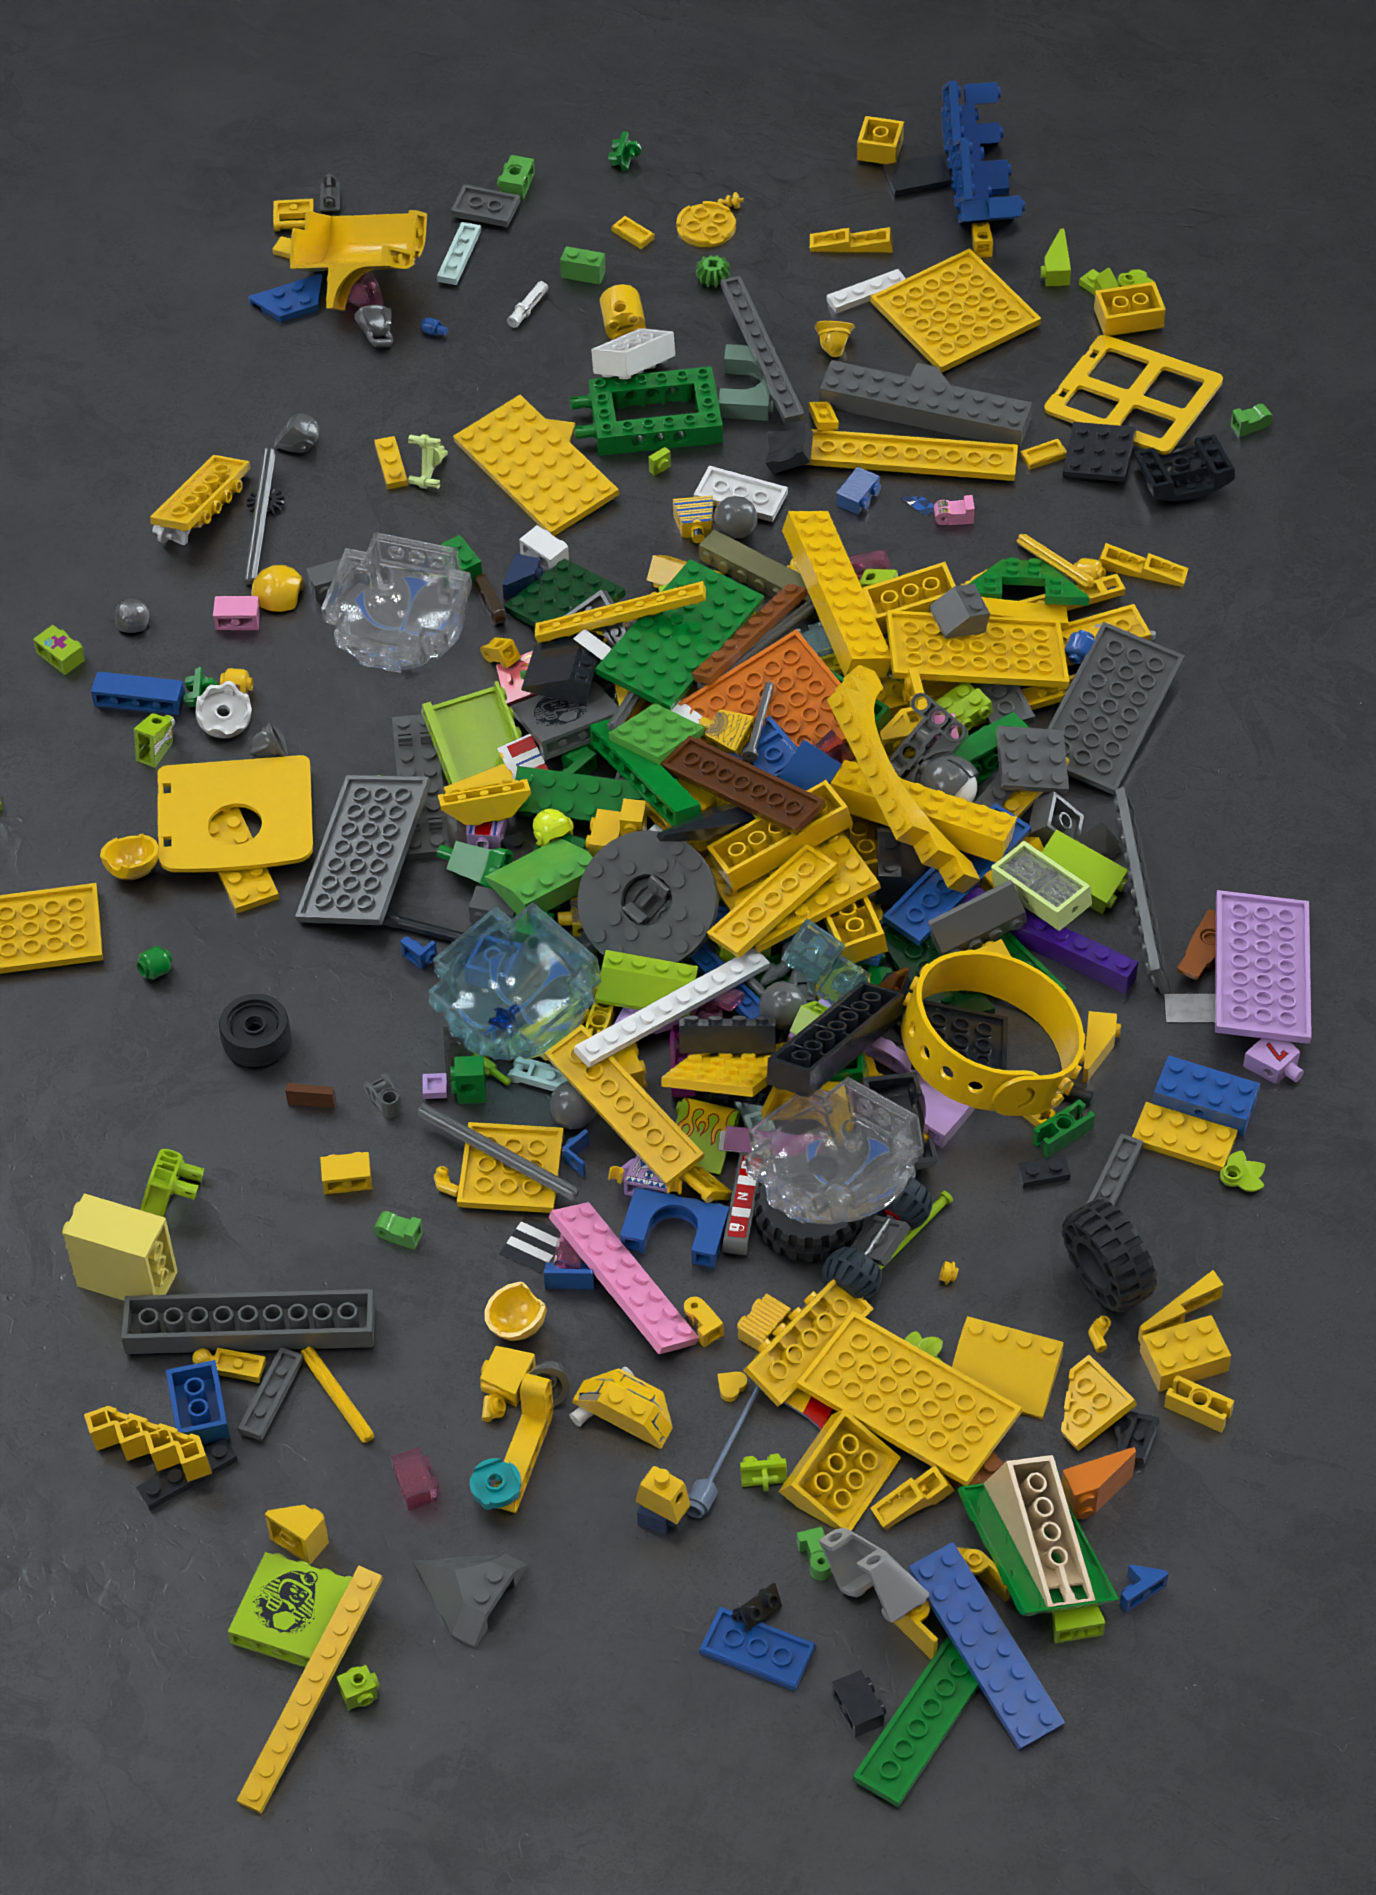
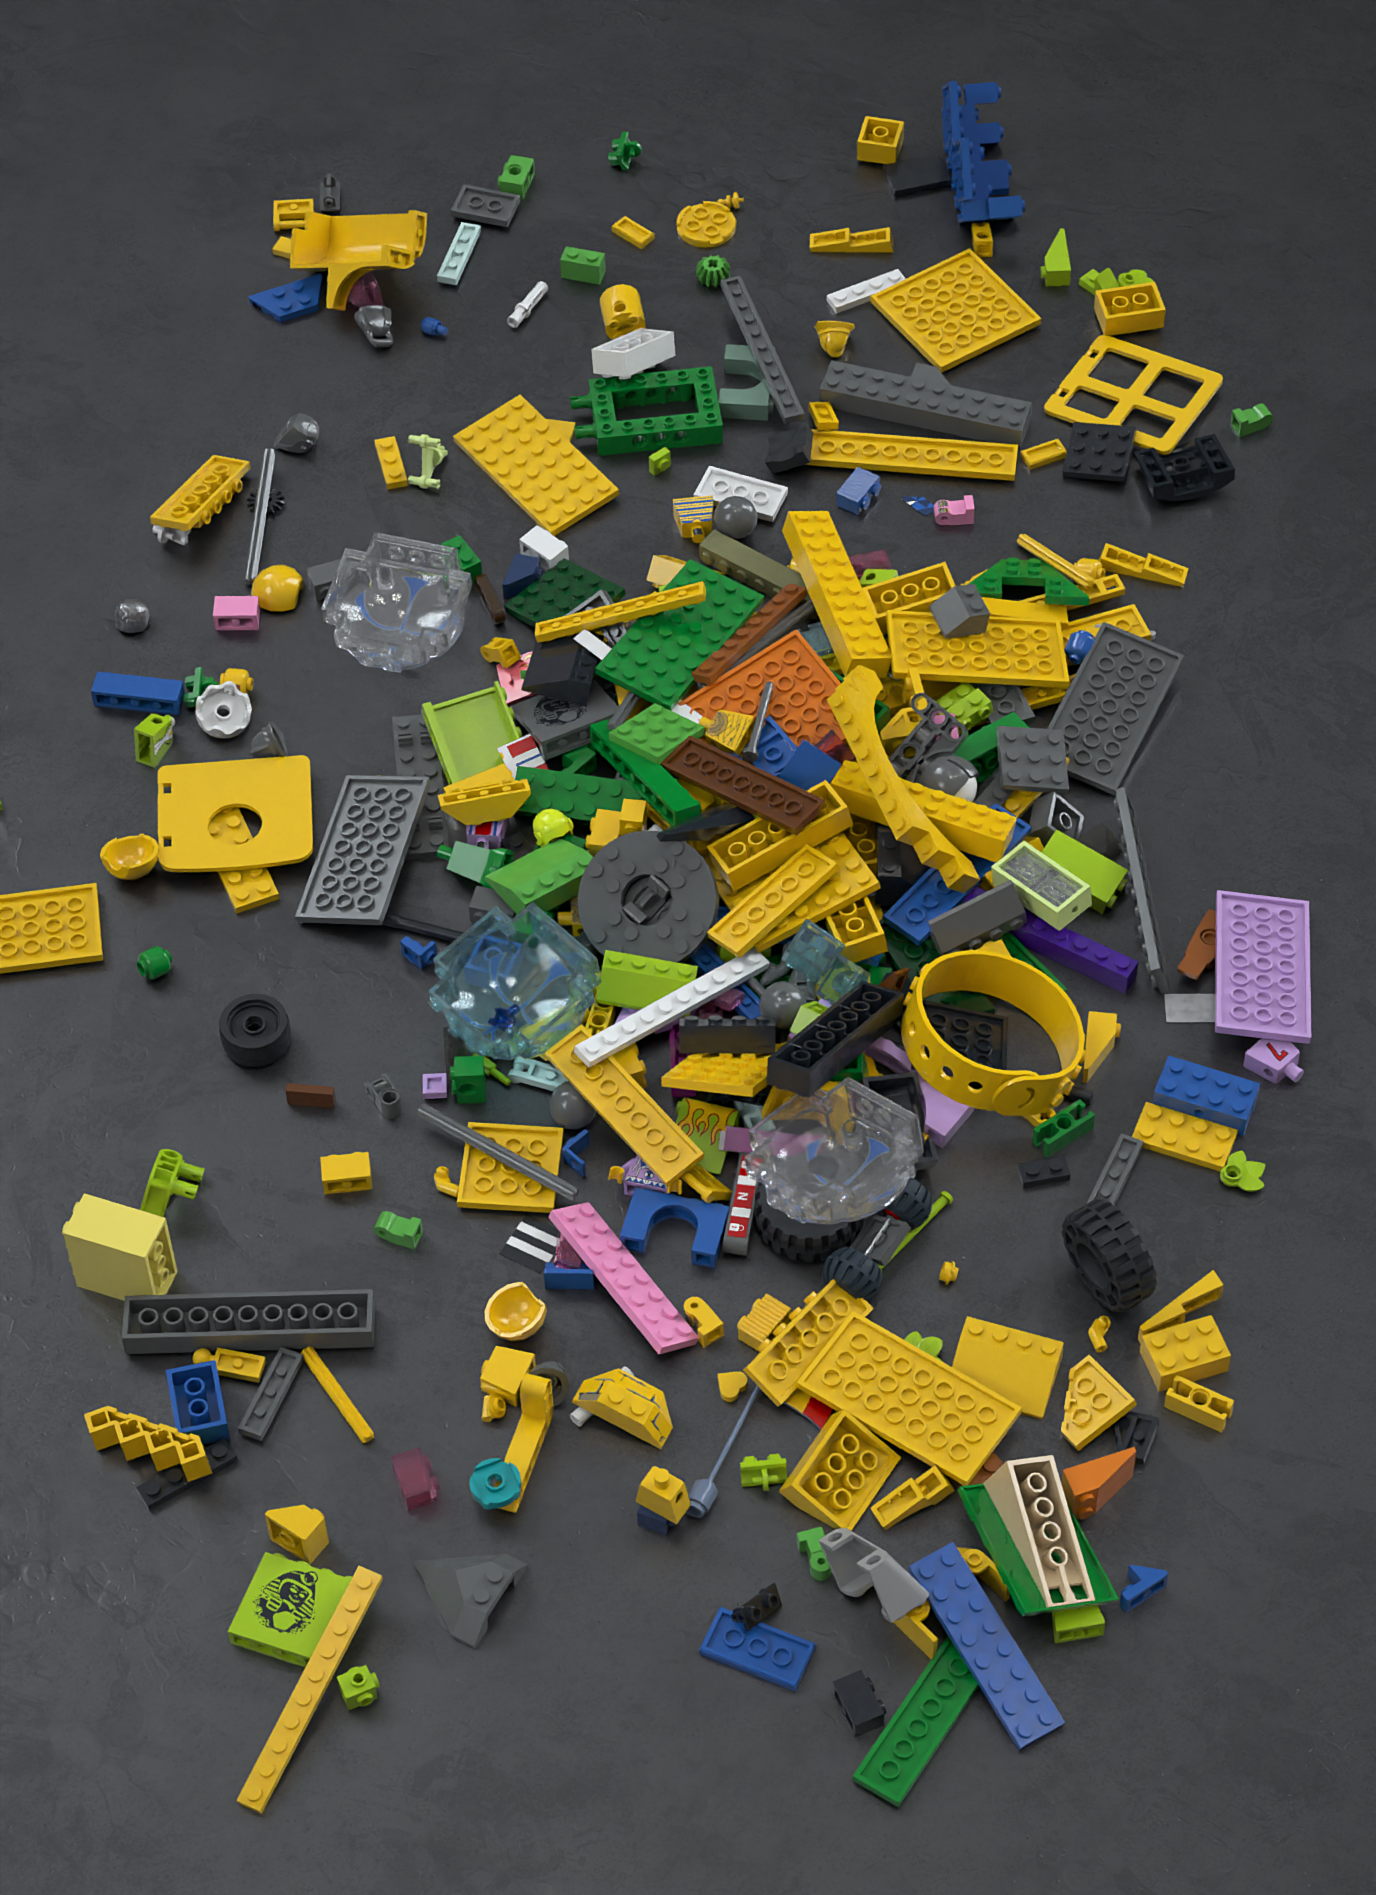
lime brick [33,625,85,675] -> none

